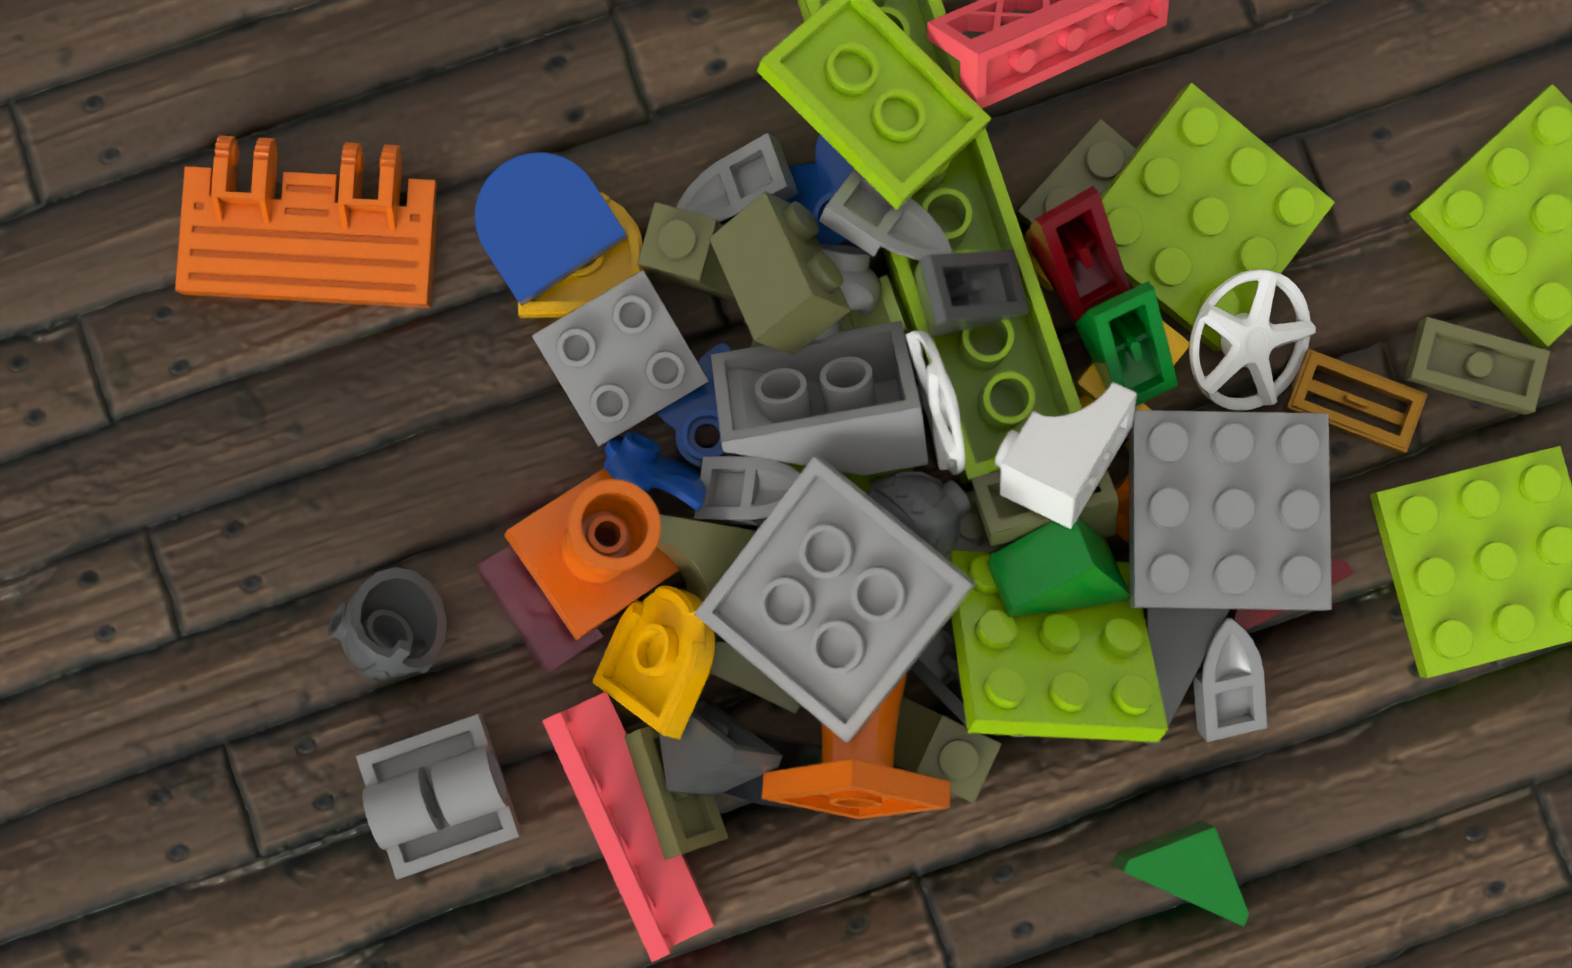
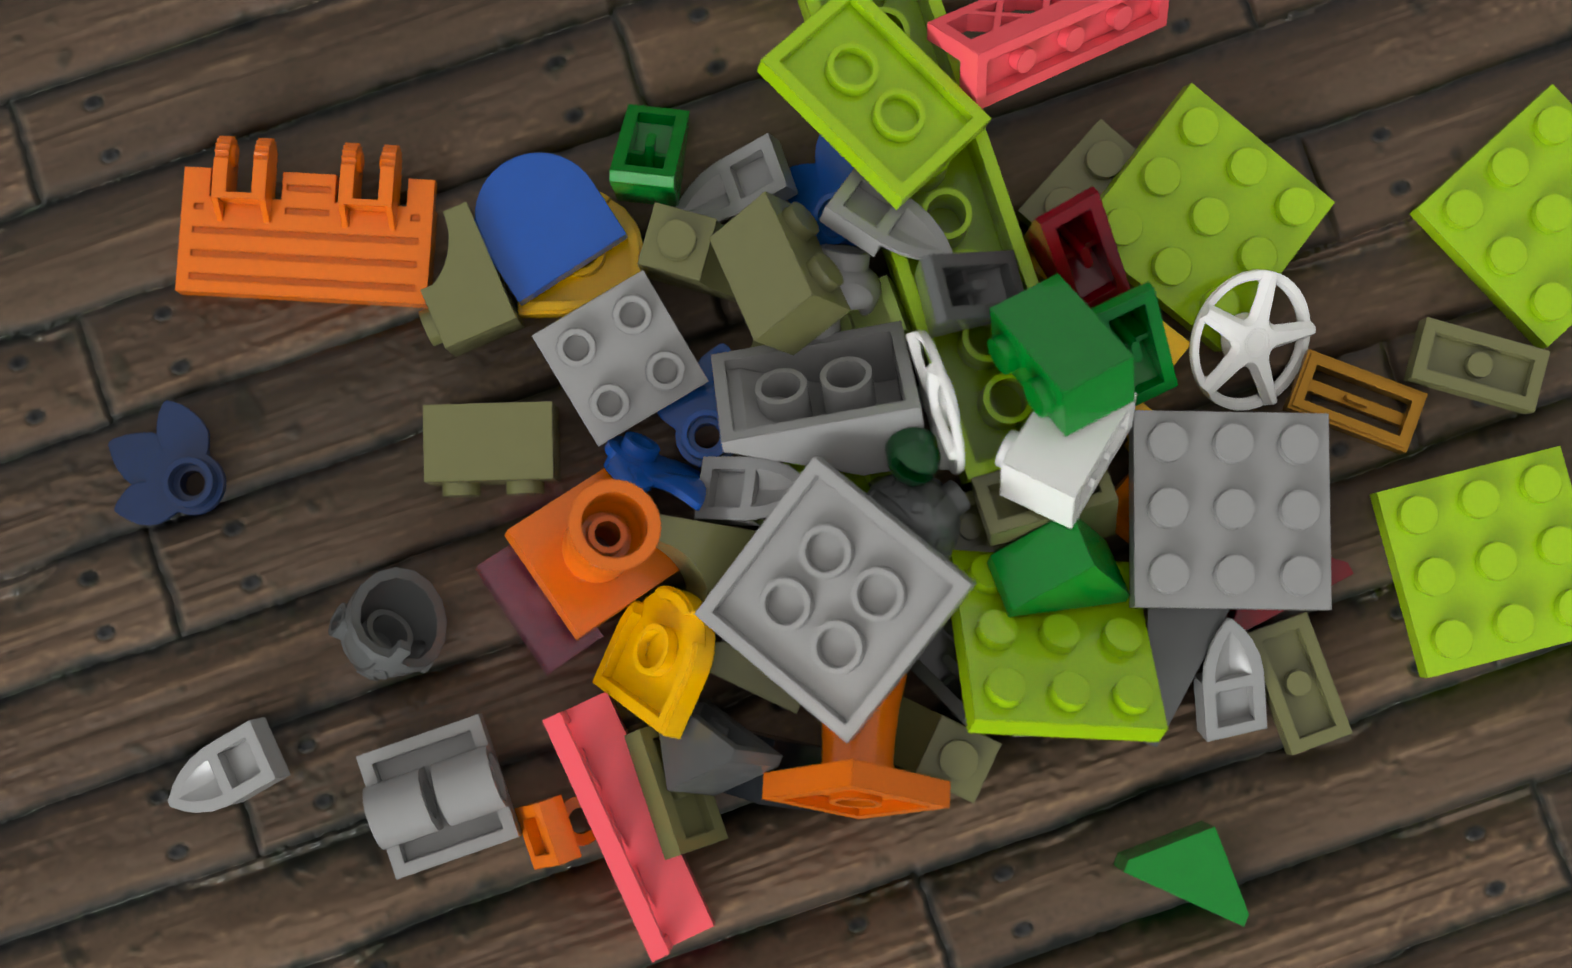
none -> dark blue plate [108,400,226,526]
none -> light grey plate [168,717,291,813]
none -> olive arch [418,202,525,357]
none -> olive brick [423,401,561,498]
none -> orange tile [514,795,596,870]
none -> green slope [609,104,690,207]
none -> dark green hinge [885,427,941,486]
none -> green brick [987,274,1135,437]
none -> olive plate [1246,612,1353,755]

